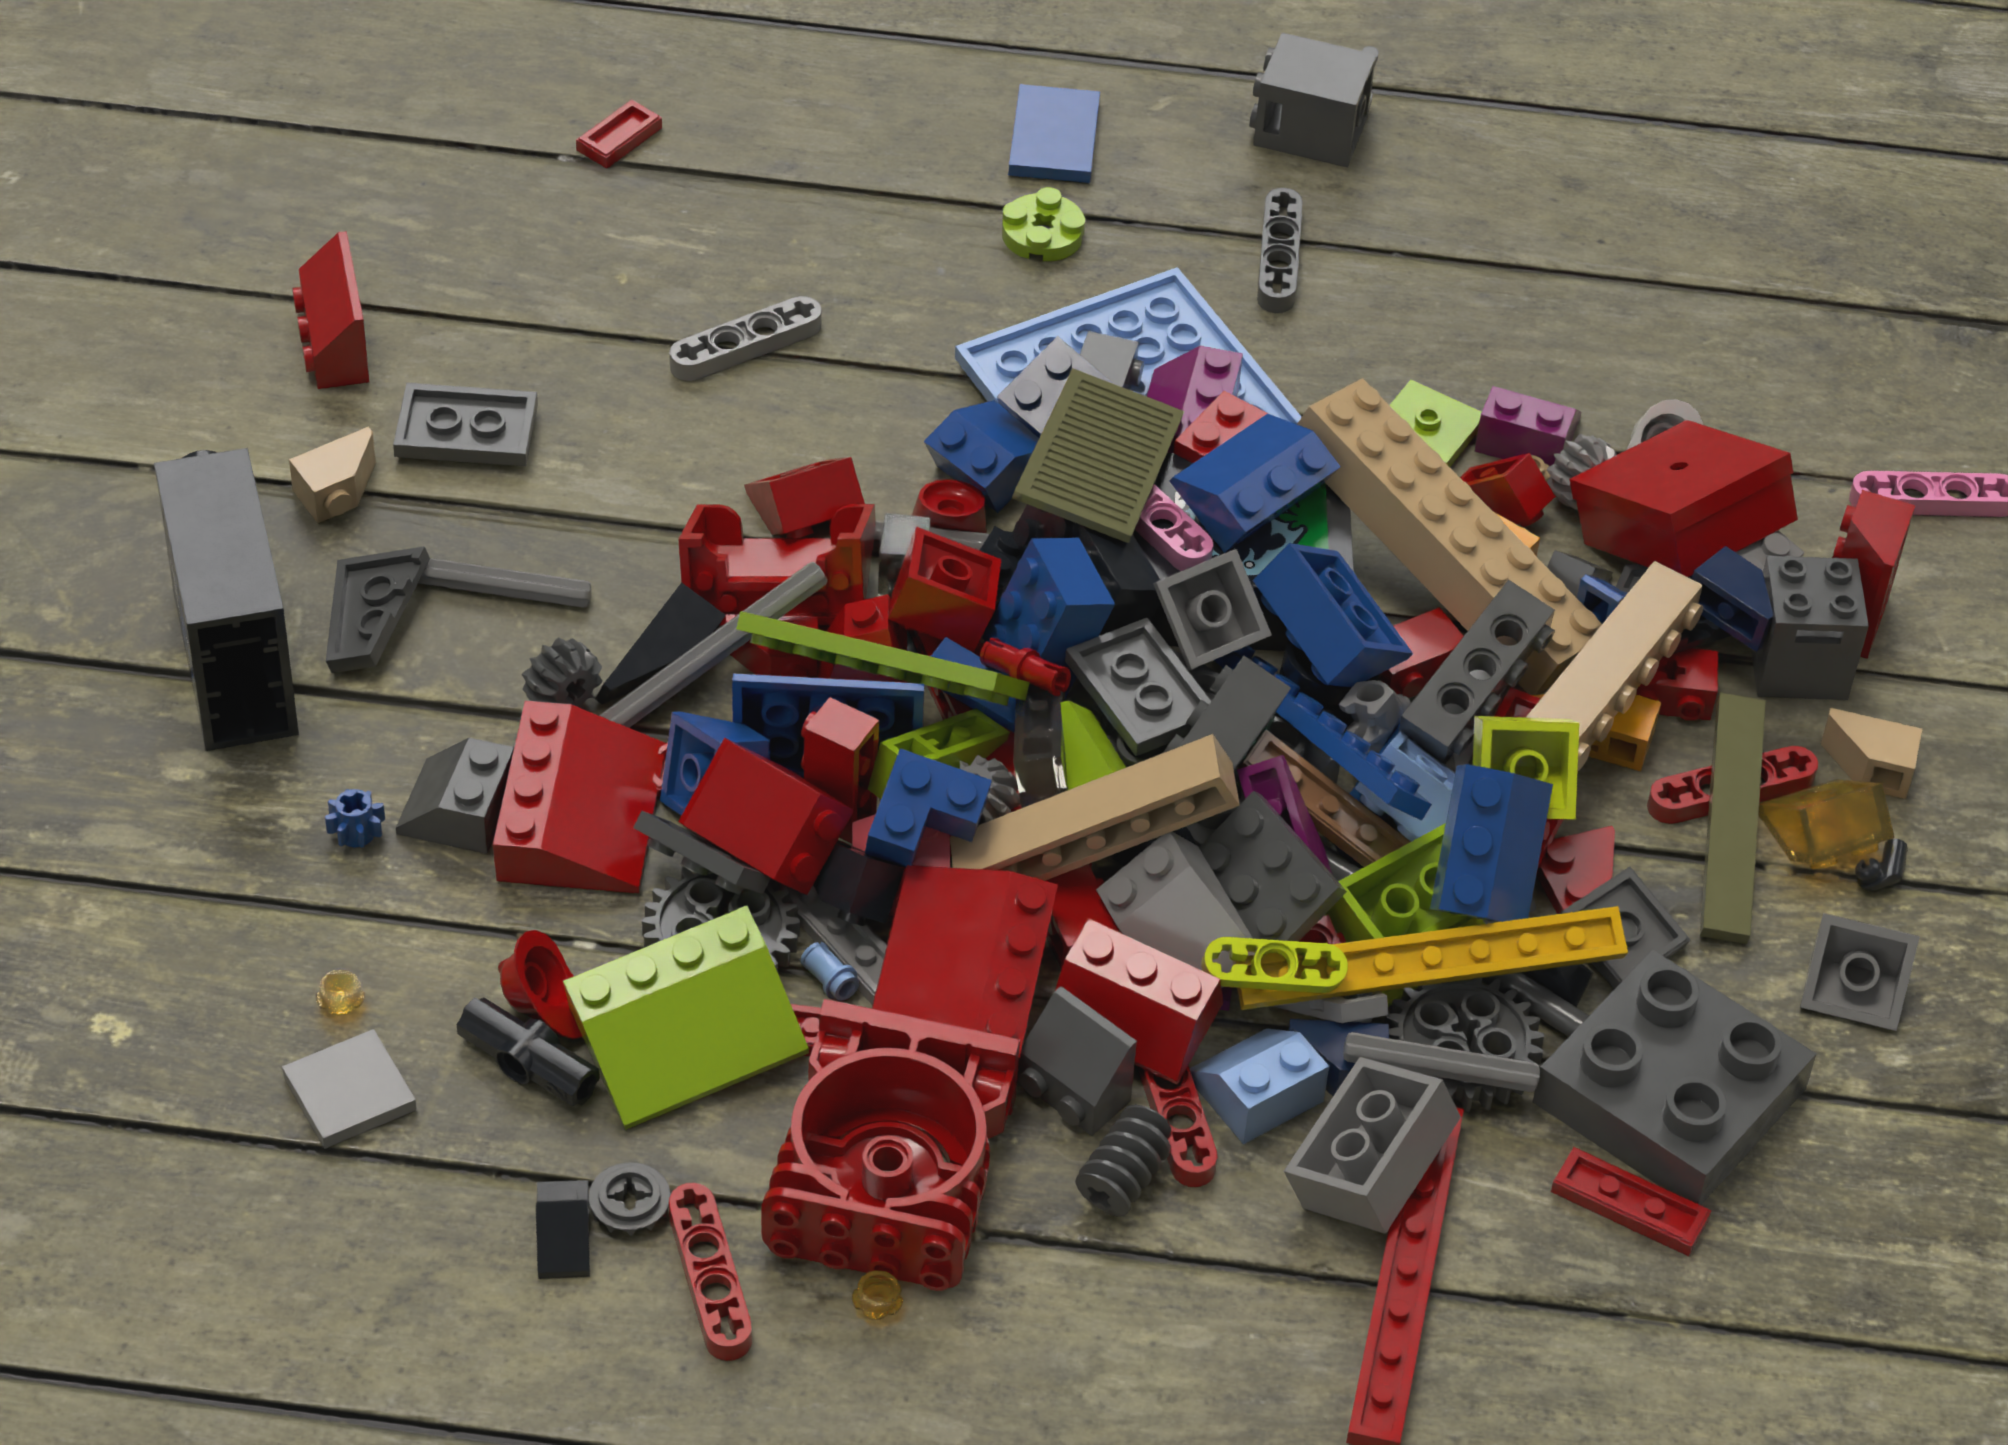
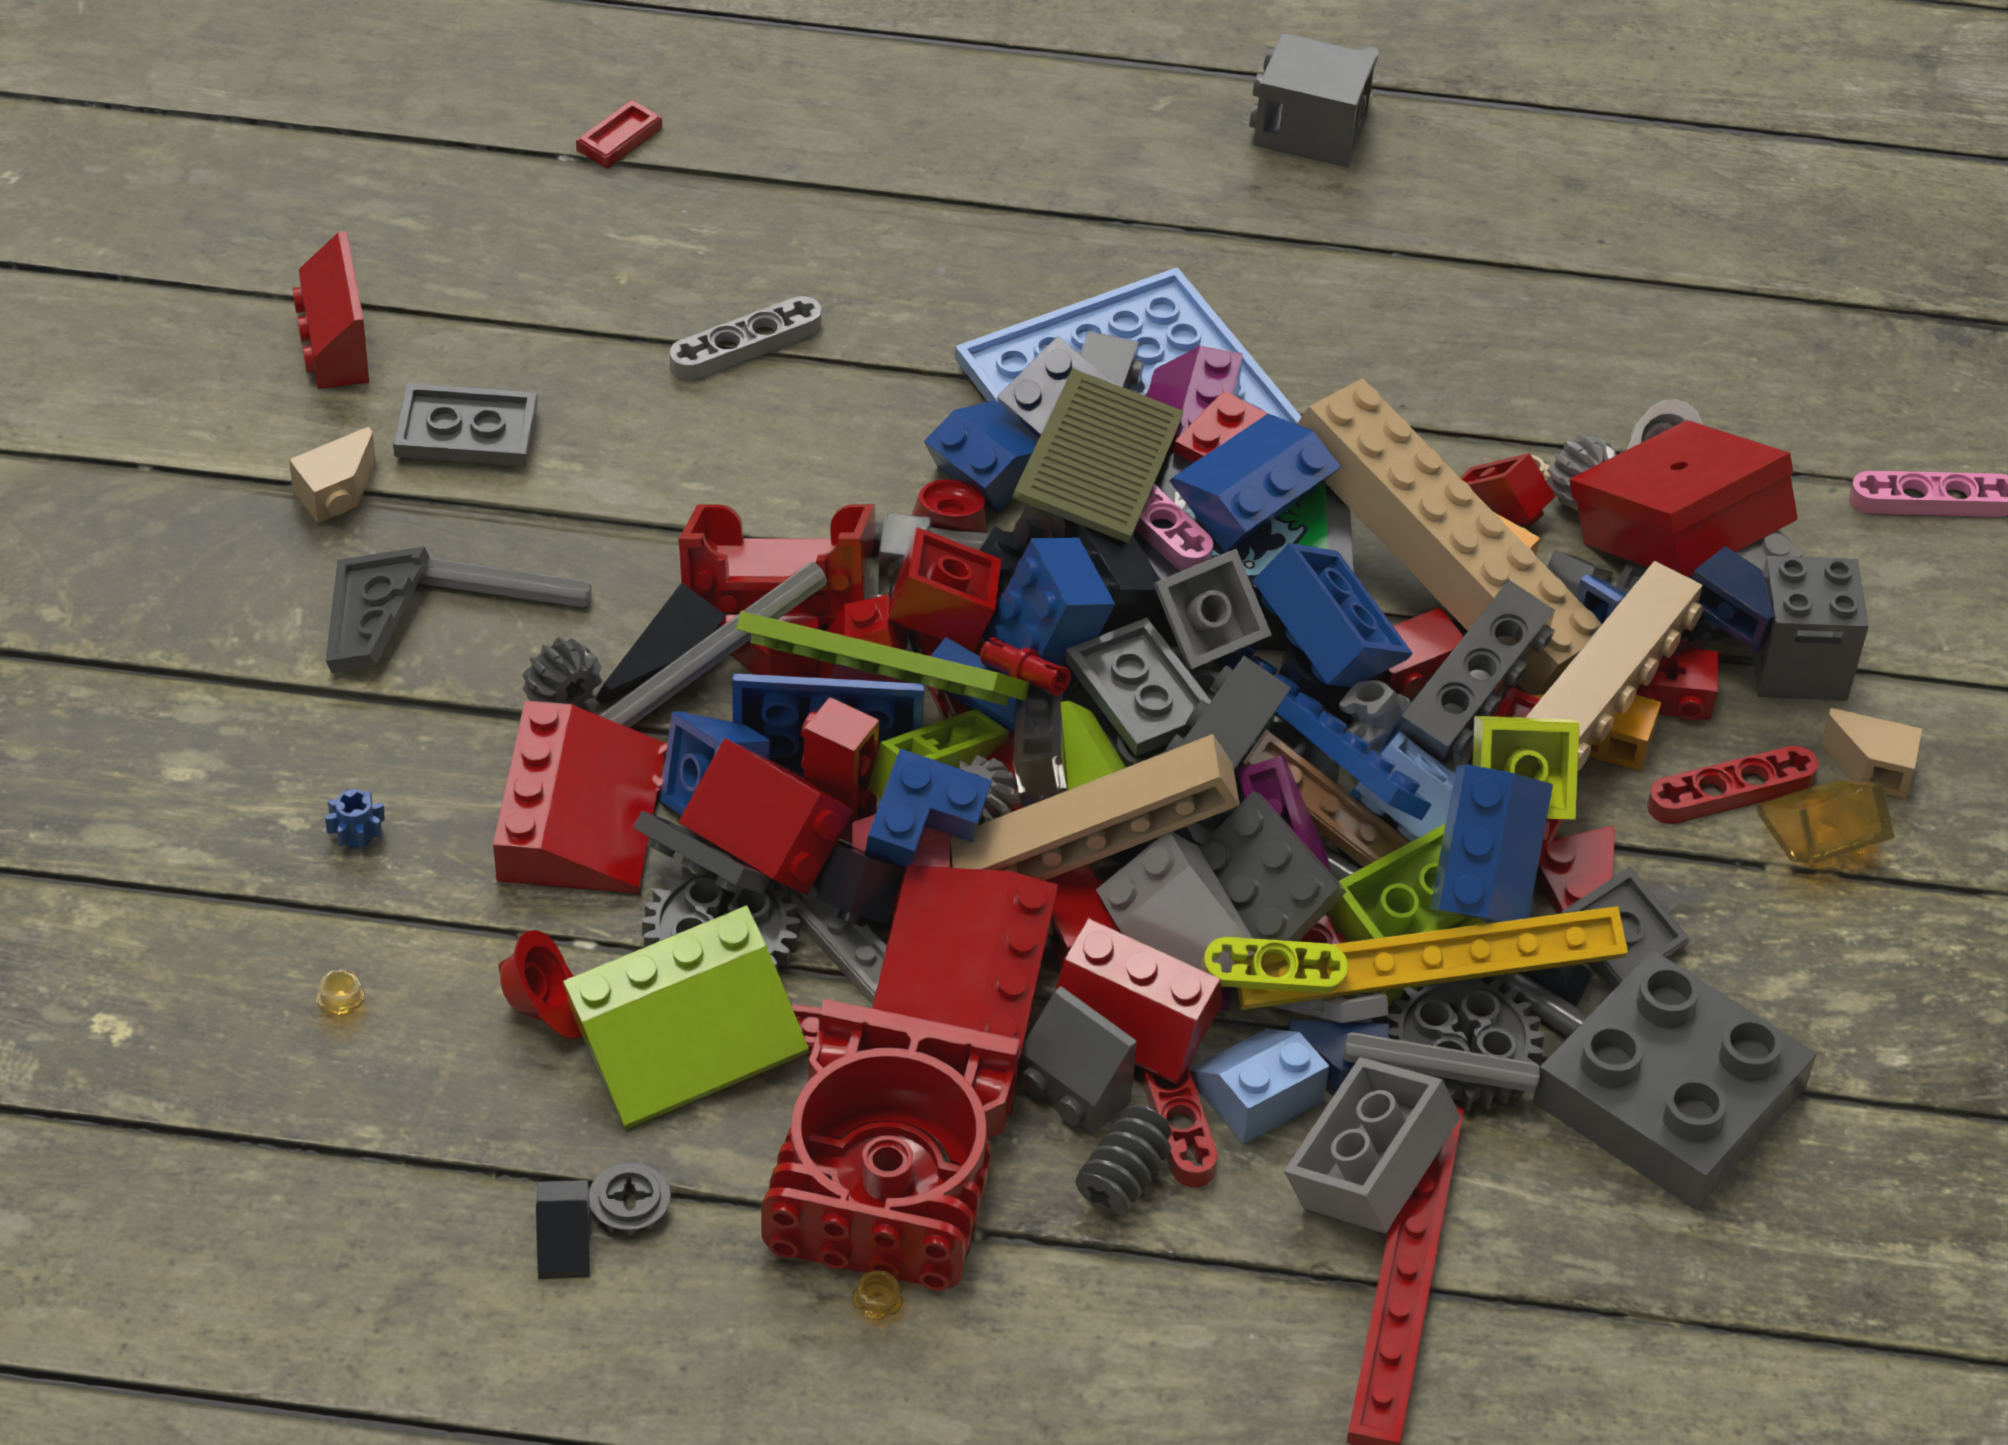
brick [154,448,299,751] -> none
light grey tile [282,1029,417,1149] -> none
dark grey slope [395,738,514,854] -> none
black piece [456,997,600,1106] -> none
red beam [669,1183,752,1361] -> none
red slope [744,457,865,539] -> none
light blue pin [801,942,859,1001] -> none
lime plate [1002,187,1085,261] -> none
tile [1008,84,1100,183] -> none
dark grey beam [1257,188,1303,313] -> none
lime plate [1390,380,1482,467] -> none
magenta slope [1474,386,1581,466] -> none
red tile [1551,1147,1712,1256] -> none
olive tile [1700,692,1766,944] -> none
light grey slope [1800,913,1920,1031] -> none
red slope [1832,490,1915,659] -> none
black arm [1855,839,1908,891] -> none

